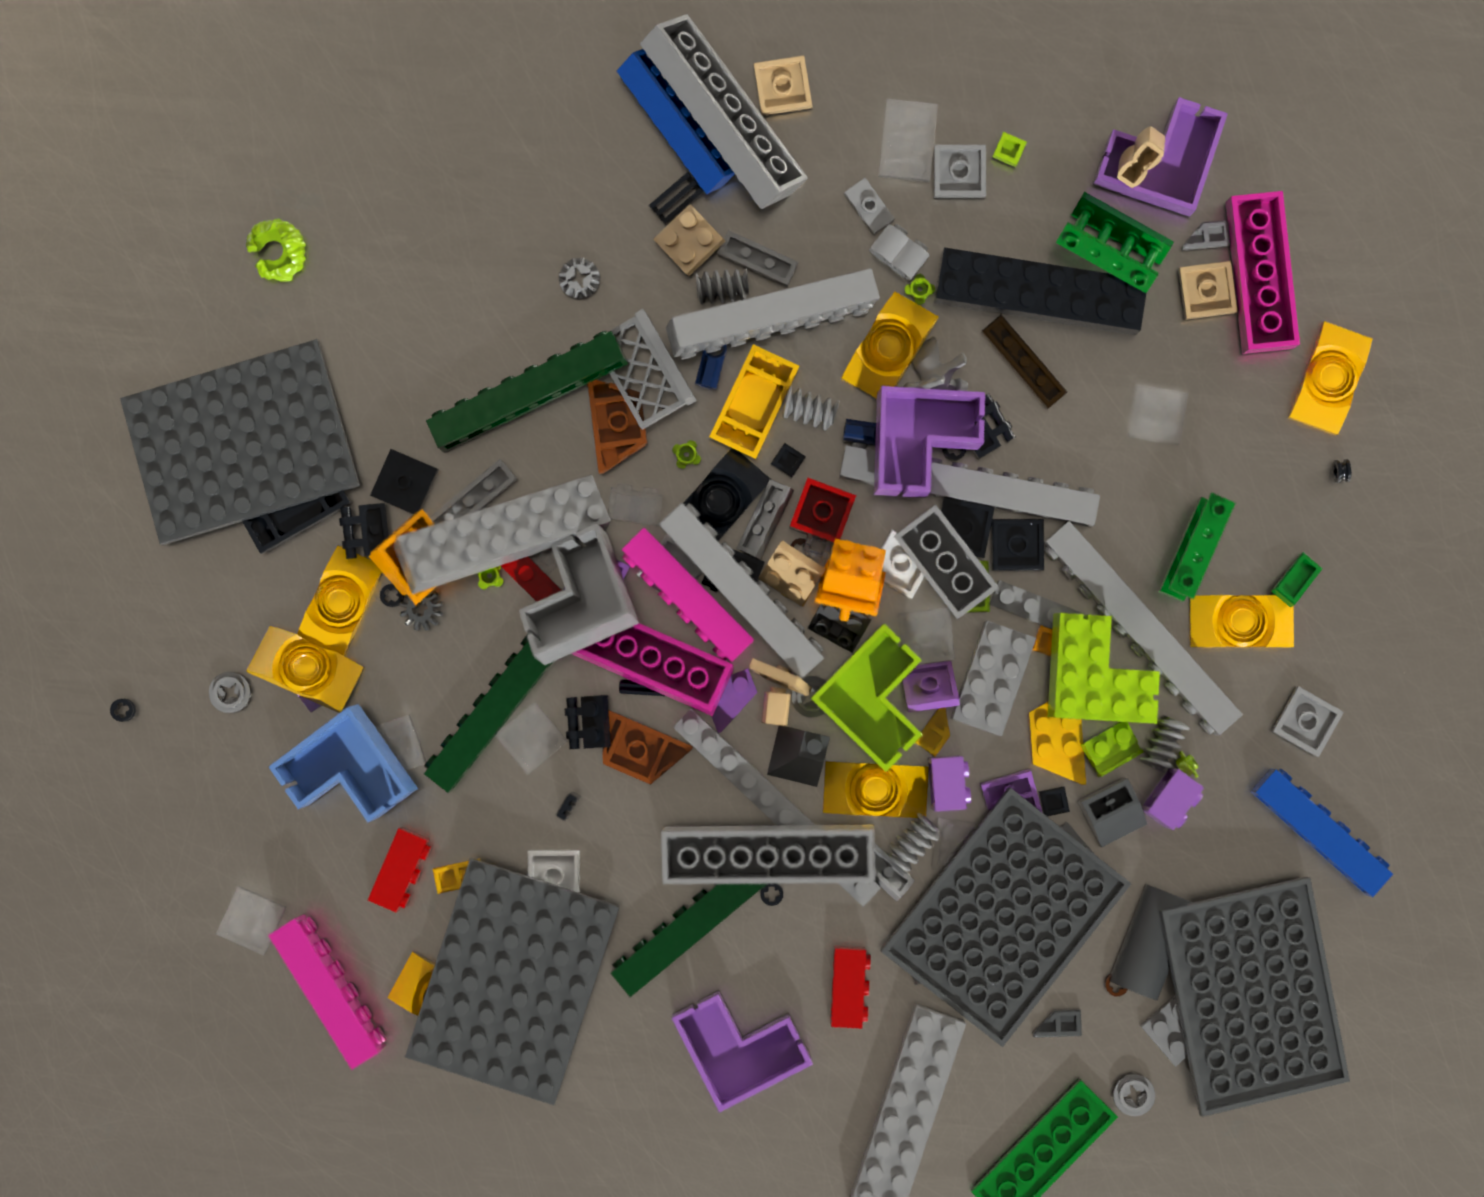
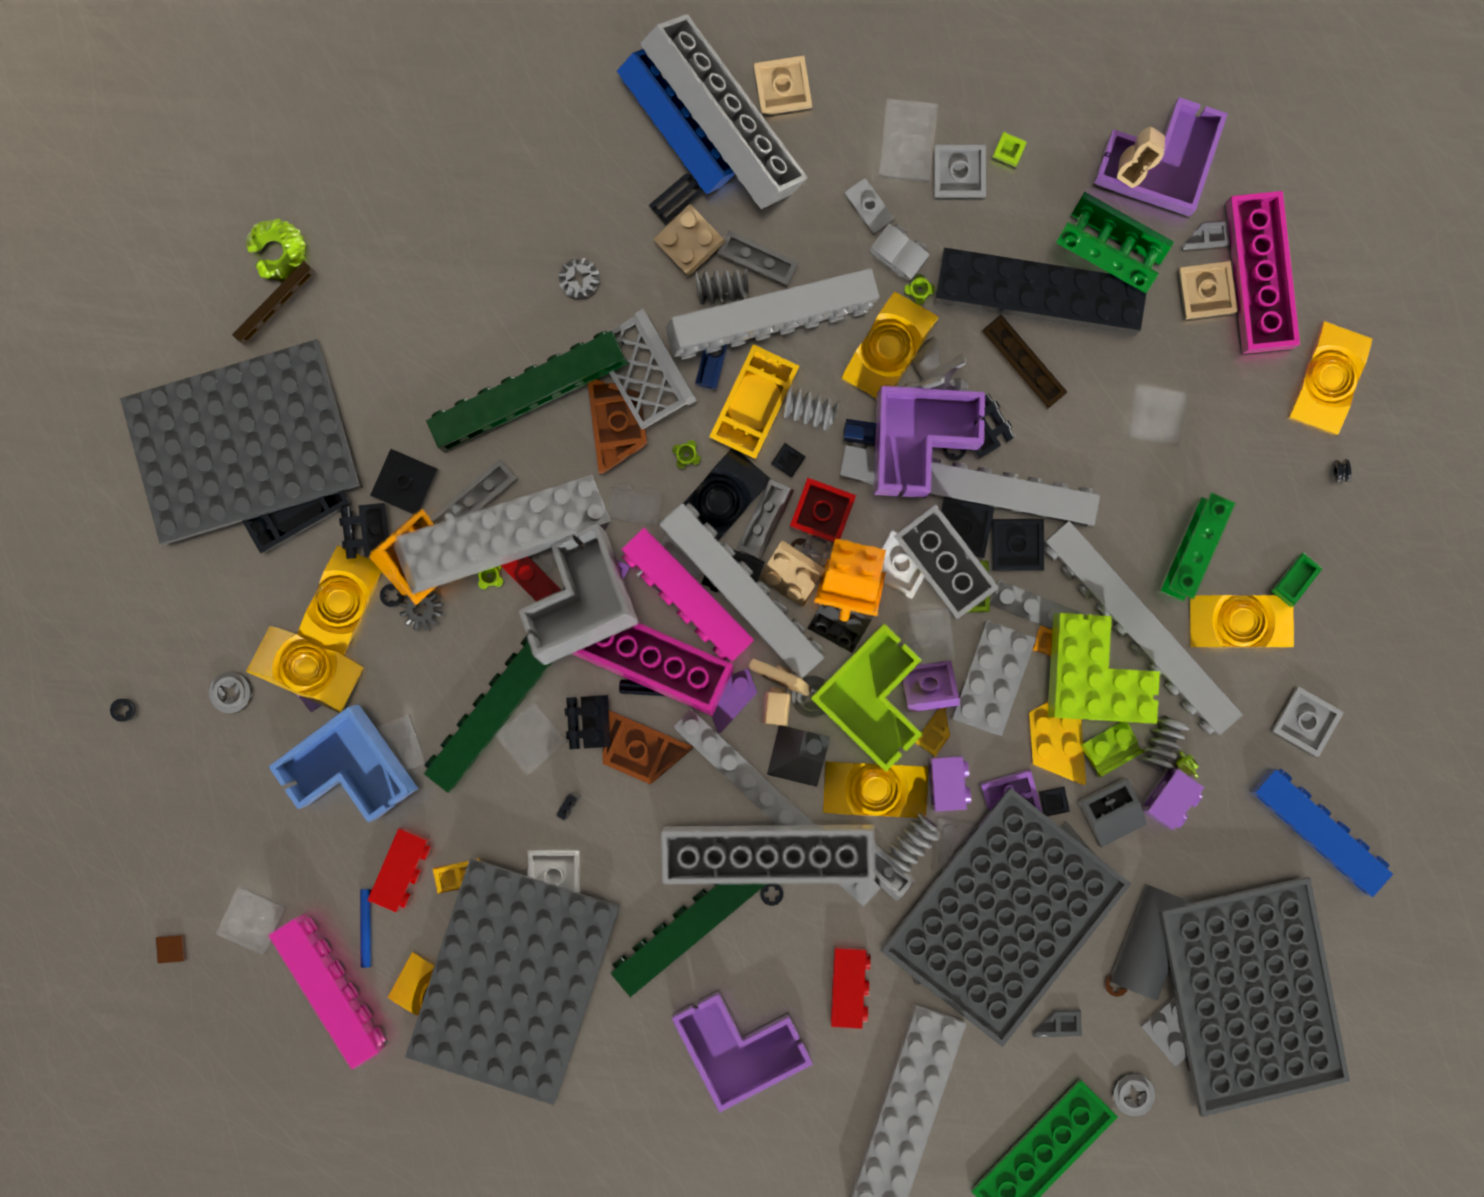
none -> reddish brown tile [156,935,185,963]
none -> dark brown tile [232,261,315,345]
none -> blue bar [360,889,371,968]

